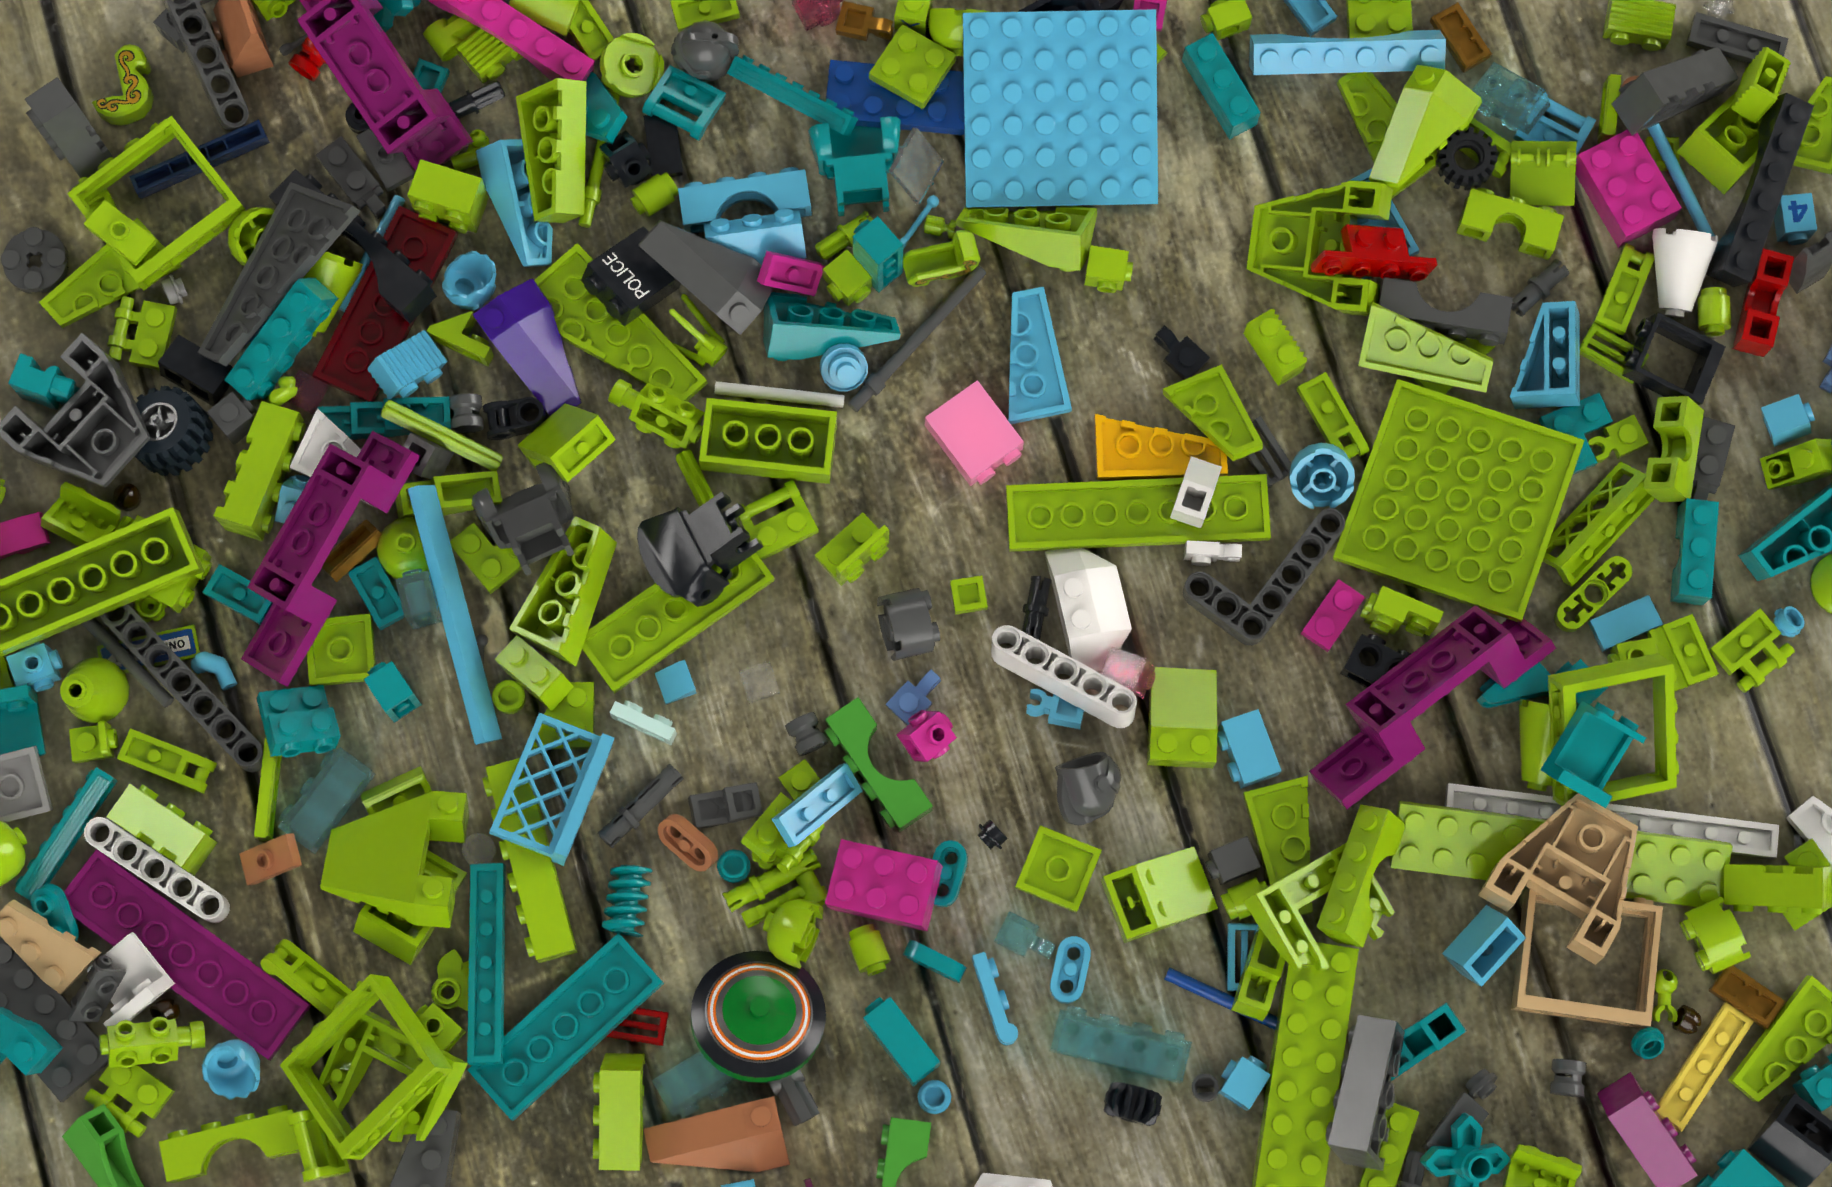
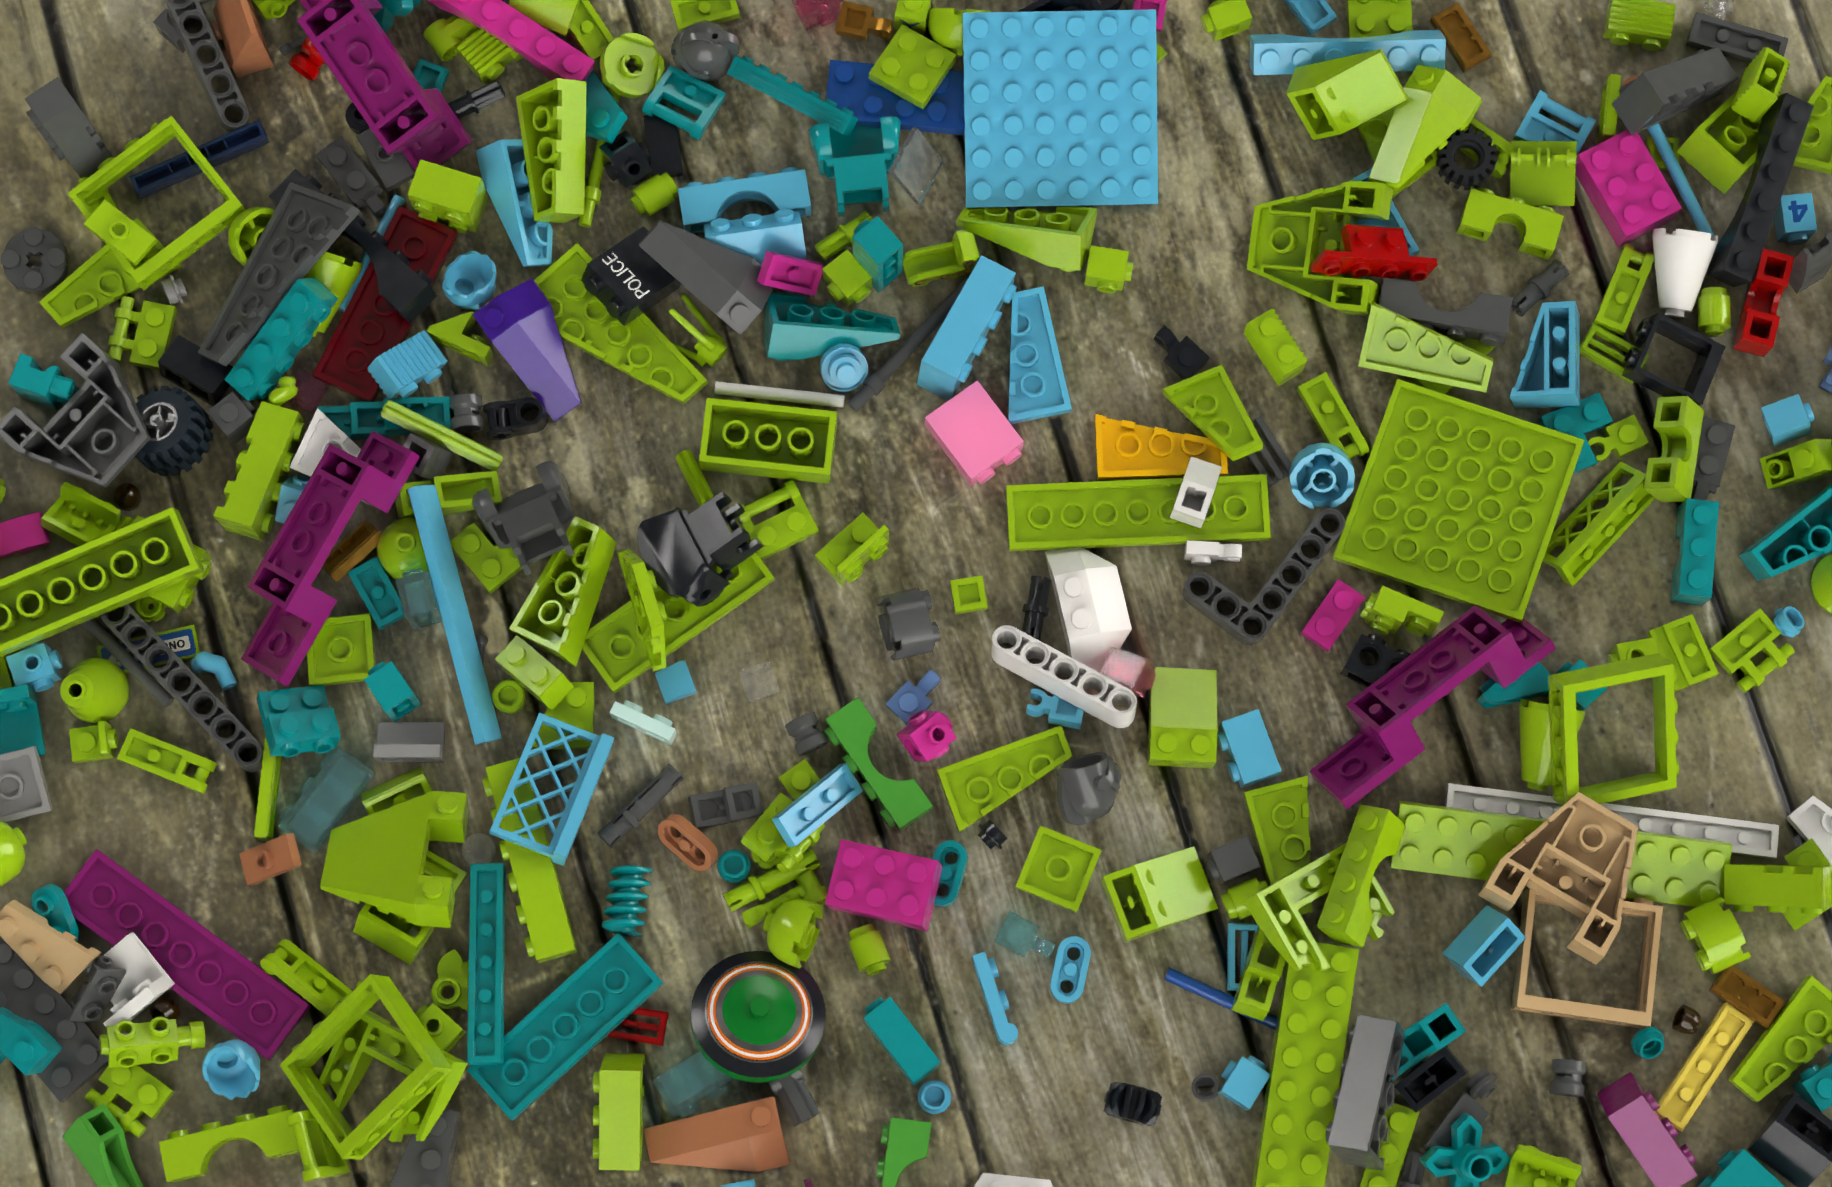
teal piece [14,767,118,901] -> none
white beam [84,817,230,923] -> none
lime animal [92,44,154,126] -> none
lime wedge [106,784,218,876] -> none
teal plate [203,564,273,625] -> none
lime arm [451,129,490,171] -> none
lime panel [517,403,616,482] -> none
lime brick [608,379,705,449] -> none
medium azure hinge [900,195,939,249] -> none
teal beam [902,940,967,983] -> none
lime piece [923,215,956,239] -> none
clear light blue brick [1049,1006,1192,1084] -> none
teal brick [1182,33,1261,140] -> none
clear light blue brick [1472,62,1550,135] -> none
teal panel [1541,700,1646,808] -> none
lime beam [1554,556,1632,632] -> none
medium azure tile [1588,595,1663,652] -> none
lime arm [1652,969,1678,1022] -> none
none -> light grey panel [373,722,445,763]
none -> lime wing [616,549,667,672]
none -> medium azure wedge [917,255,1017,401]
none -> lime wing [936,725,1072,832]
none -> lime slope [1286,49,1408,140]
none -> black slope [1394,1045,1468,1113]

